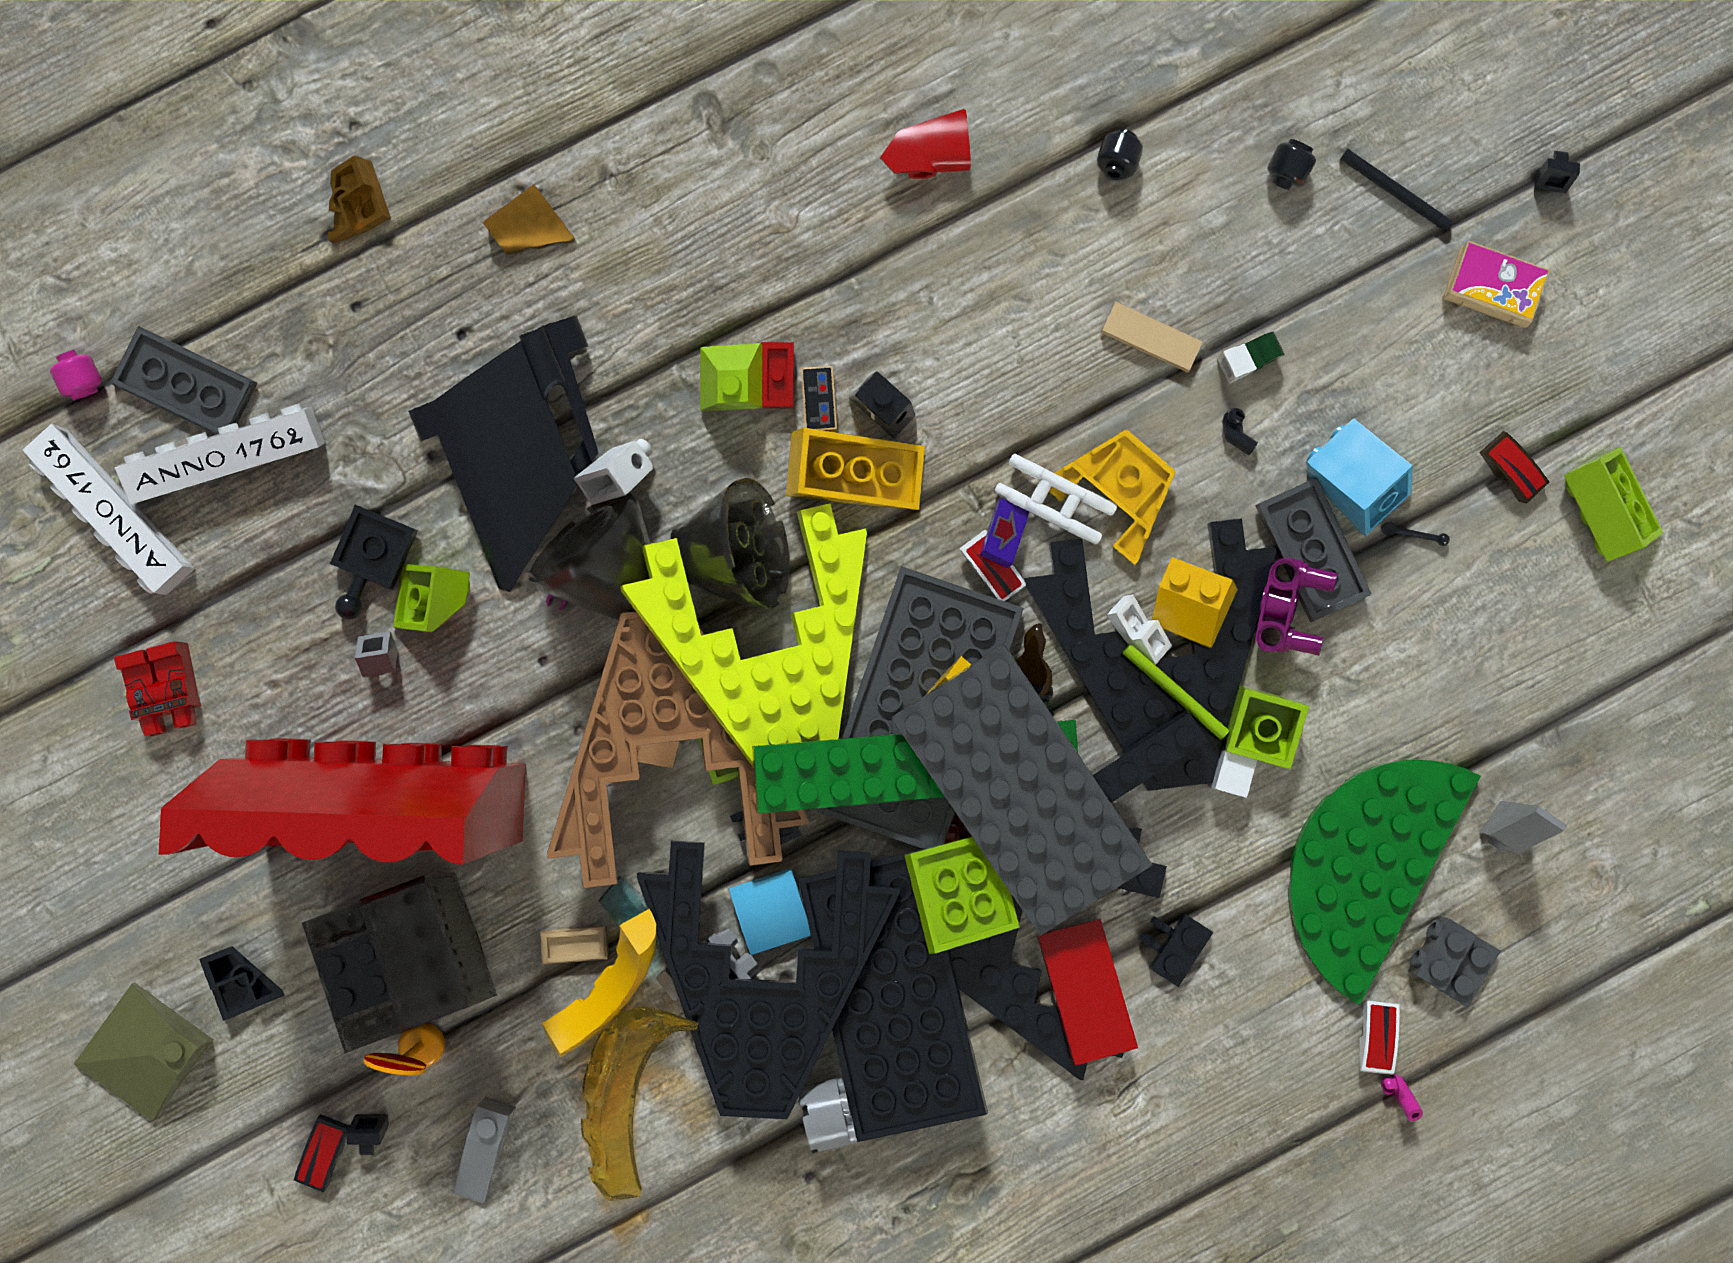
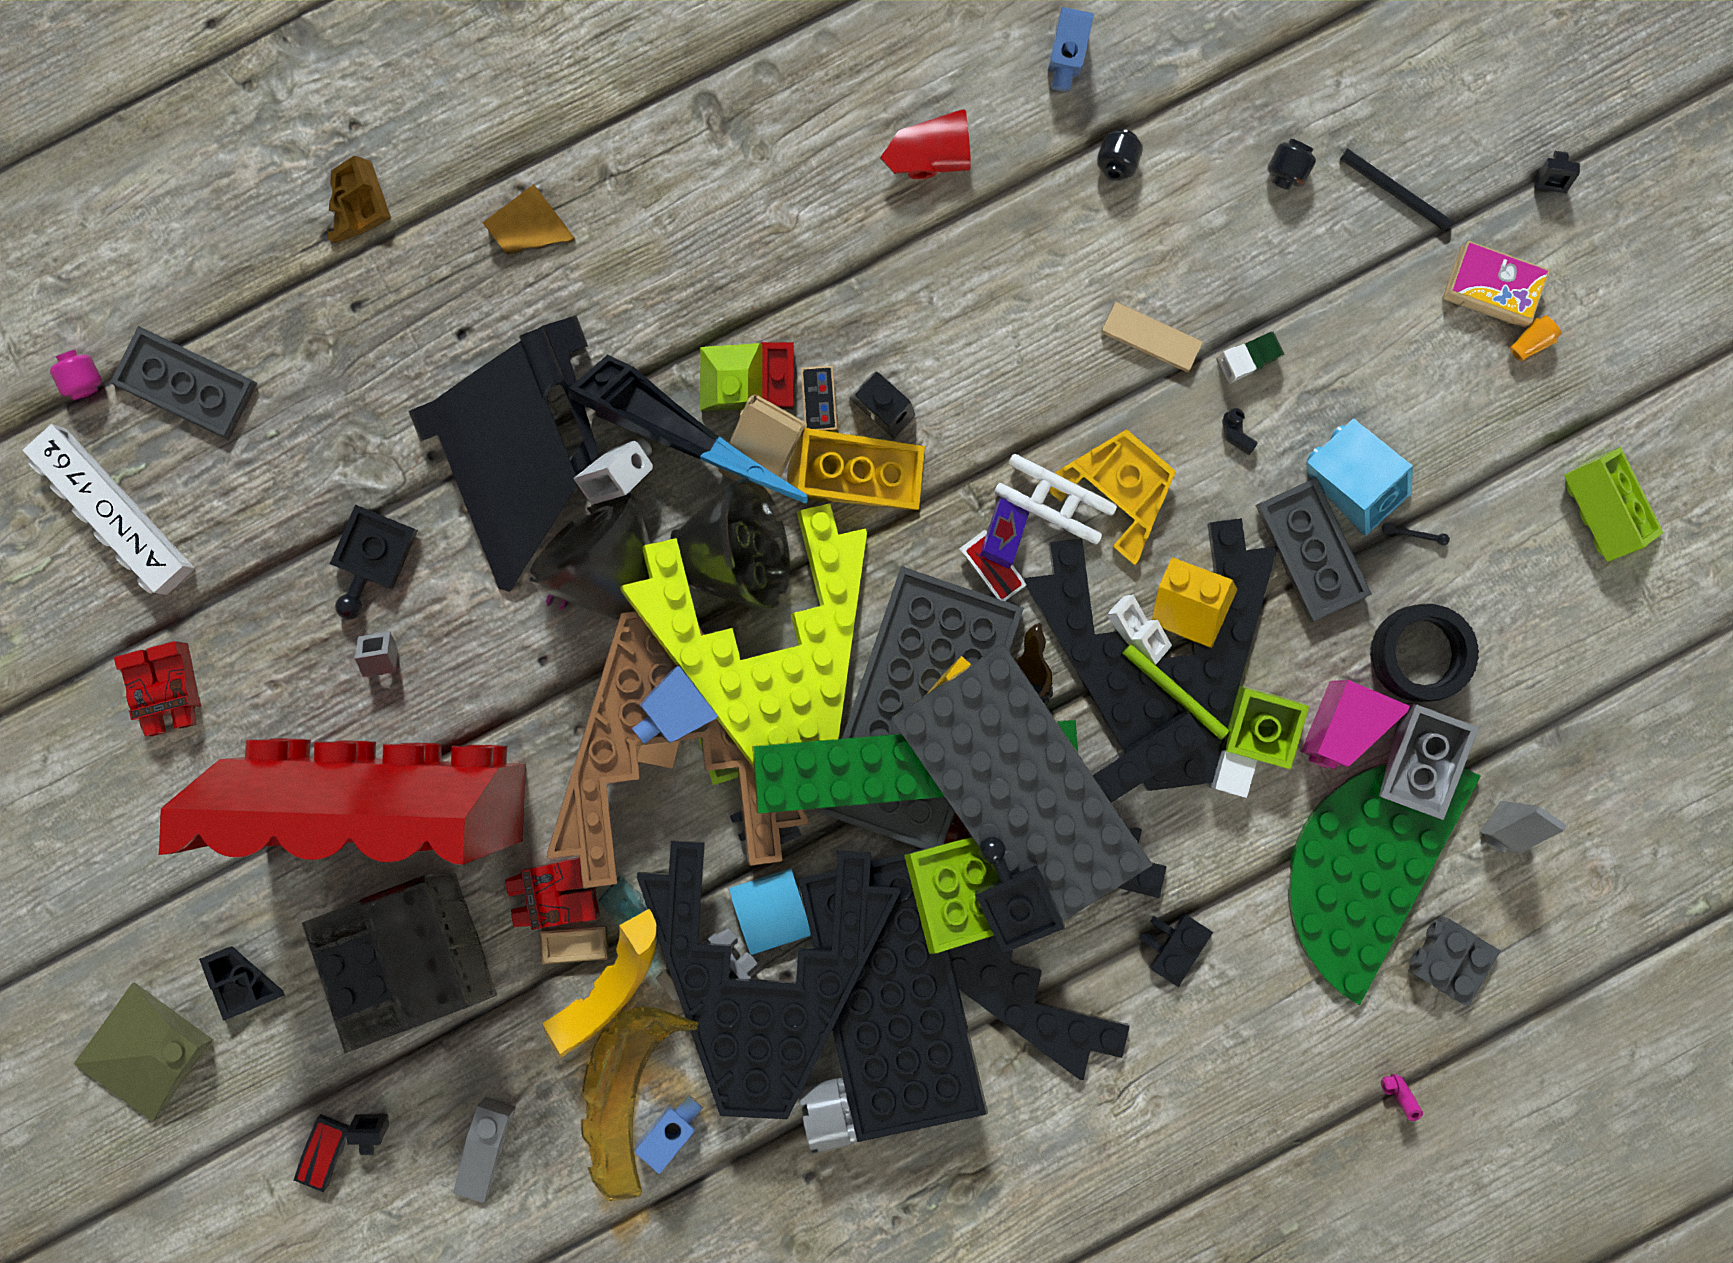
white brick [115,404,325,505] -> none
light orange piece [363,1022,445,1075] -> none
lime slope [393,564,470,632] -> none
red tile [1037,919,1138,1066] -> none
magenta piece [1256,557,1338,656] -> none
slope [1359,1001,1400,1075] -> none
slope [1479,431,1550,504] -> none
none -> red hips [505,857,600,930]
none -> black plate [569,354,808,503]
none -> medium blue torso [632,666,718,744]
none -> medium blue torso [634,1095,703,1174]
none -> tan piece [718,395,806,500]
none -> black plate [975,837,1065,954]
none -> medium blue torso [1047,7,1094,92]
none -> dark pink slope [1301,680,1410,770]
none -> black tyre [1370,604,1479,702]
none -> light grey slope [1379,702,1479,820]
none -> light orange cone [1509,315,1562,362]

